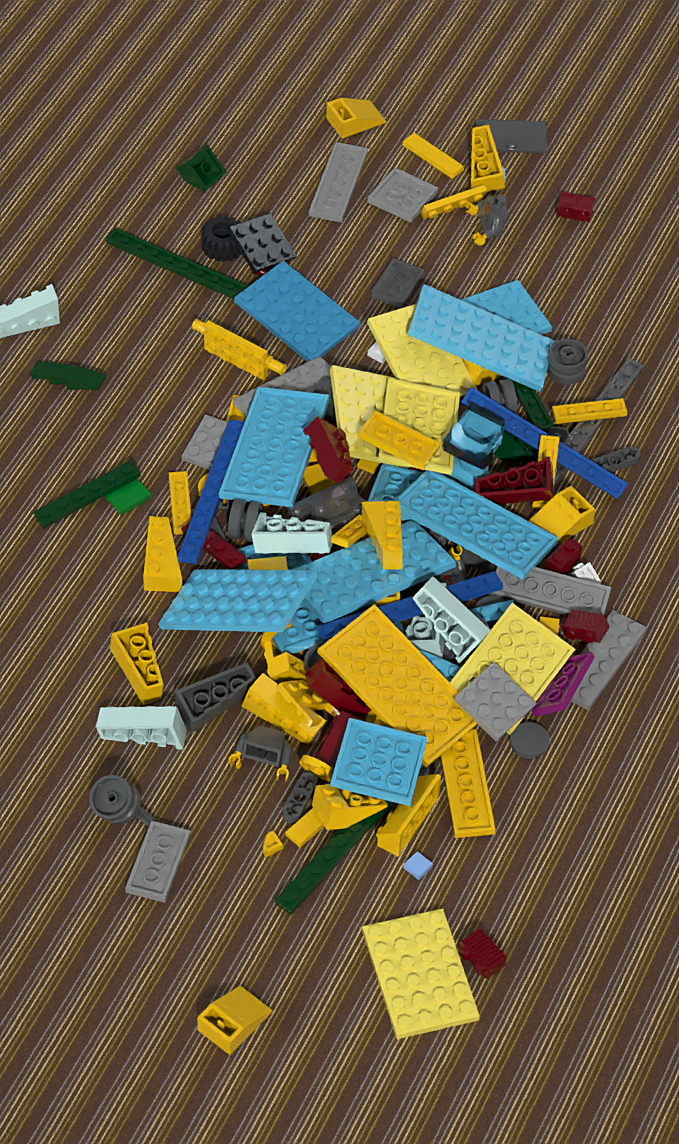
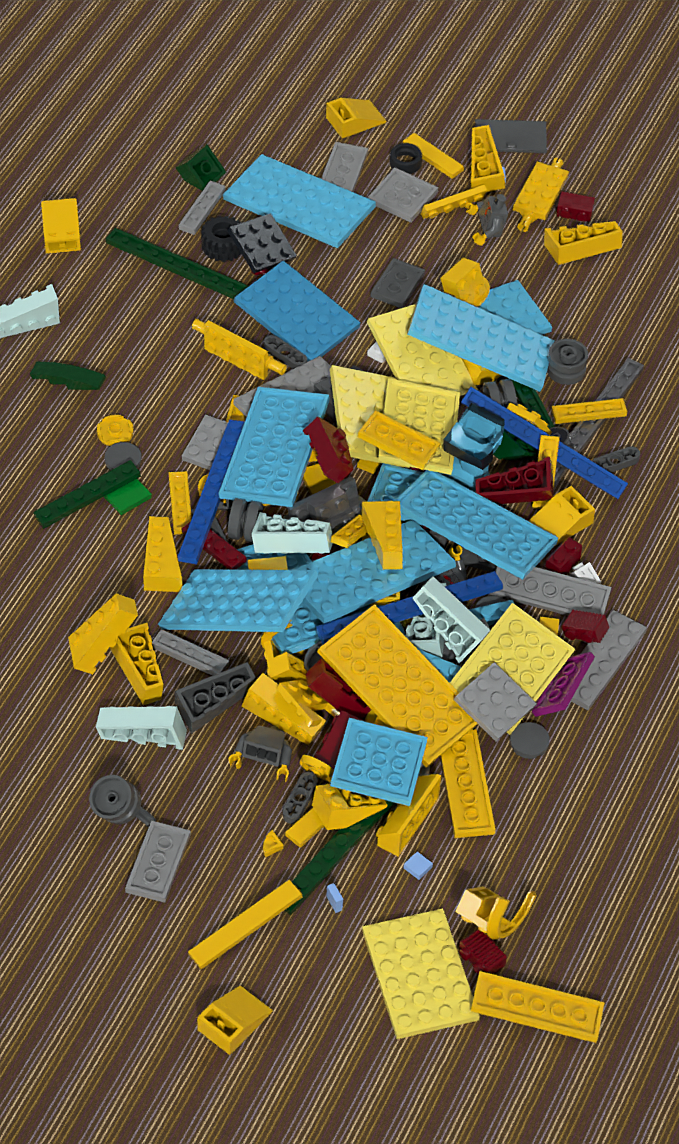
none -> yellow slope [41,198,81,253]
none -> yellow wedge [68,593,138,675]
none -> yellow tile [97,415,134,446]
none -> dark grey tile [104,442,142,471]
none -> light grey plate [152,629,229,676]
none -> light grey plate [179,181,225,235]
none -> yellow tile [188,880,302,969]
none -> medium azure plate [223,154,376,248]
none -> dark grey beam [264,335,307,369]
none -> light blue tile [326,883,343,913]
none -> black tyre [390,143,422,174]
none -> yellow piece [441,258,490,308]
none -> yellow piece [455,886,537,940]
none -> yellow plate [471,971,604,1043]
none -> yellow plate [507,403,552,435]
none -> yellow plate [513,158,569,232]
none -> yellow wedge [544,221,623,265]

